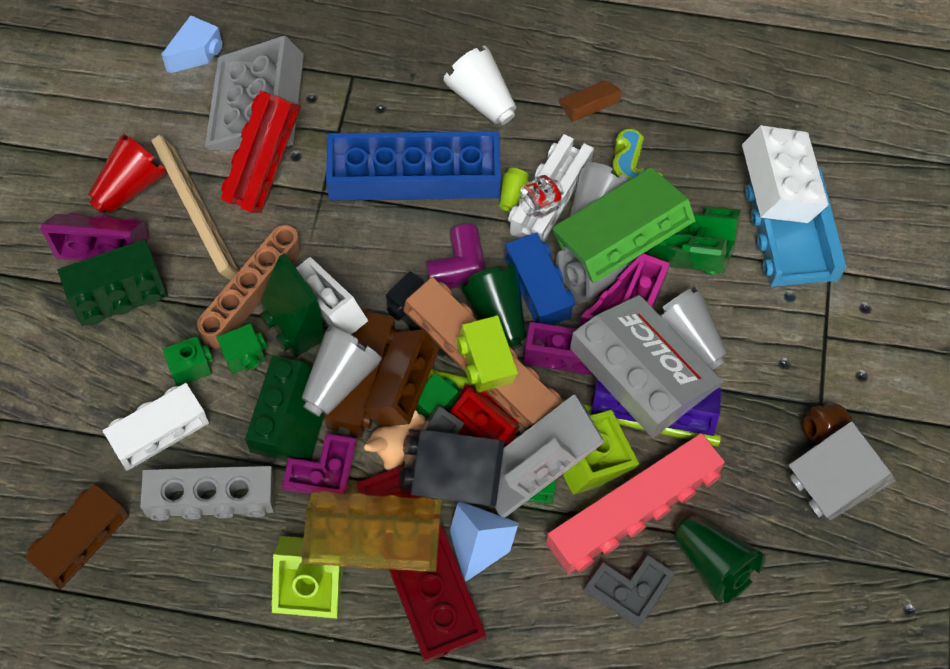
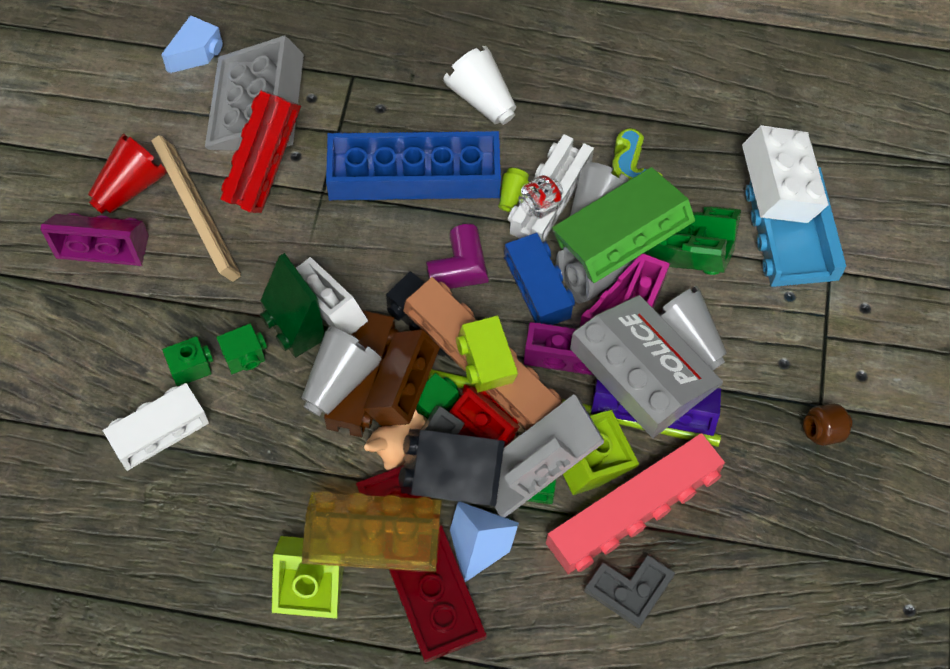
reddish brown brick [24,484,129,590] -> none
dark green brick [57,239,168,327] -> none
light grey brick [140,466,275,521] -> none
nougat beam [197,225,301,349] -> none
dark green slope [245,355,325,461] -> none
magenta brick [282,434,357,500] -> none
dark green cone [460,264,526,350] -> none
dark orange slope [559,80,621,122] -> none
dark green cone [675,515,765,604] -> none
light grey slope [789,421,896,520] -> none

